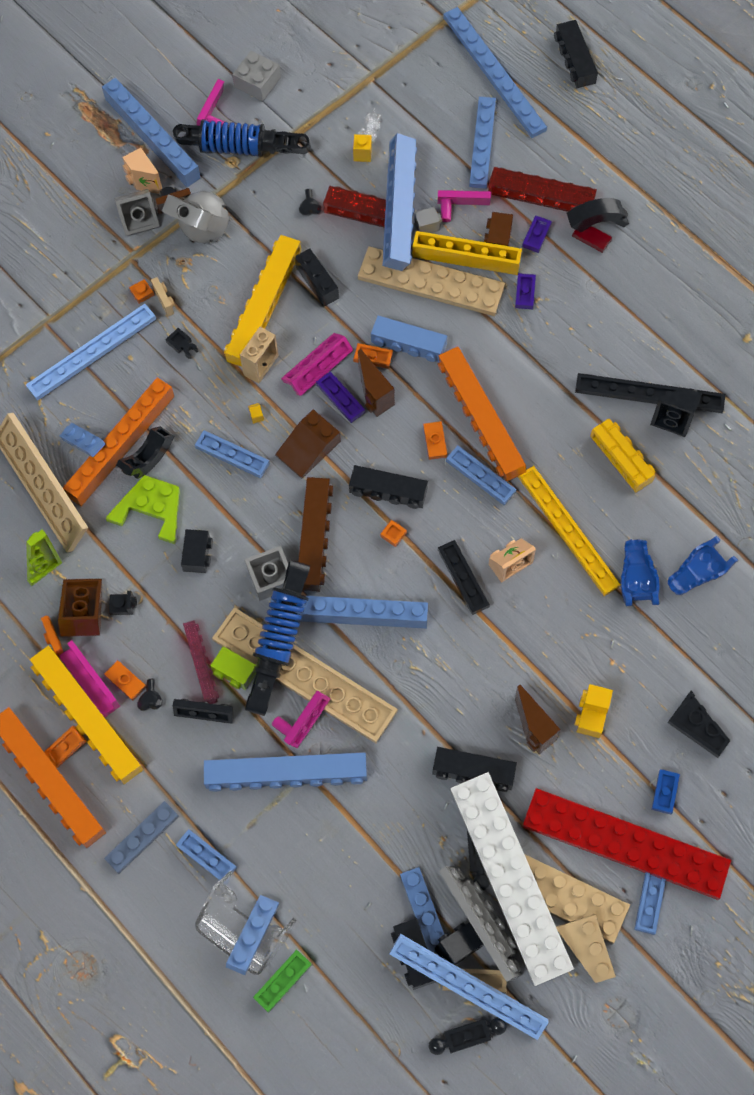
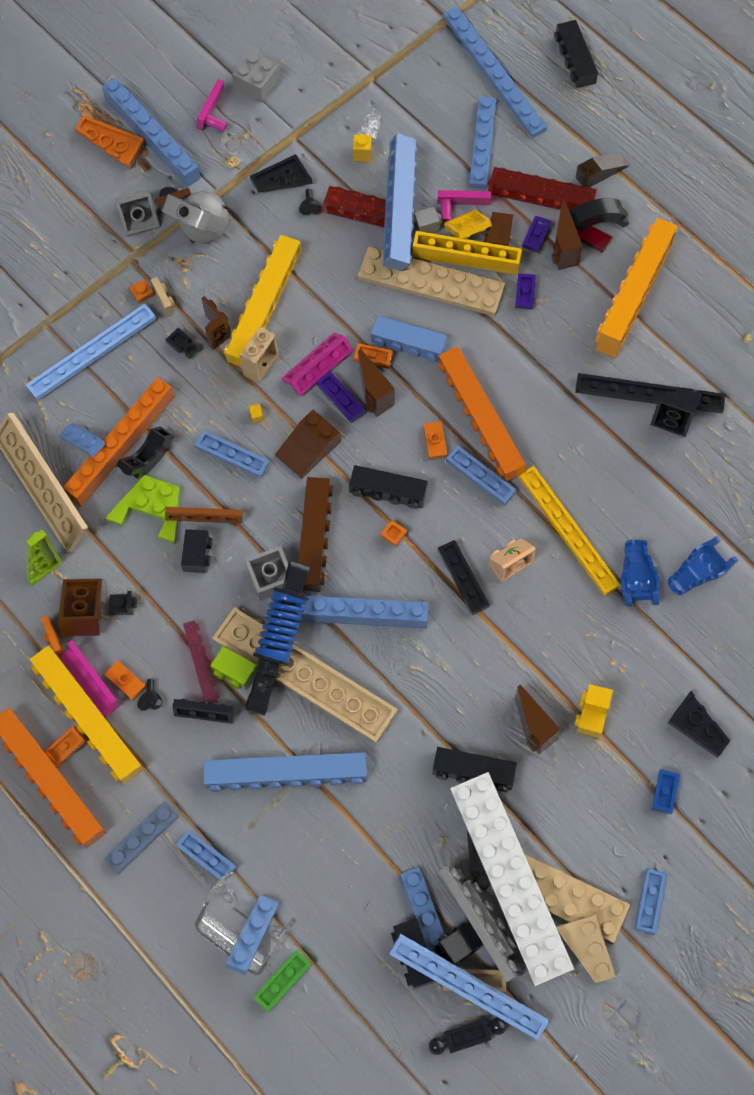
light nougat slope [122,148,162,194] -> none
piece [173,119,311,157] -> none
dark pink piece [272,690,331,749] -> none
black brick [295,248,339,307] -> none
red plate [522,788,731,900] -> none
yellow brick [590,419,655,493] -> none
none -> orange wing [75,115,145,169]
none -> dark orange tile [165,507,242,524]
none -> reddish brown bracket [201,296,231,350]
none -> black wing [250,154,313,193]
none -> yellow plate [444,209,492,239]
none -> reddish brown slope [551,201,583,270]
none -> dark brown slope [575,152,629,190]
none -> light orange brick [595,218,678,358]

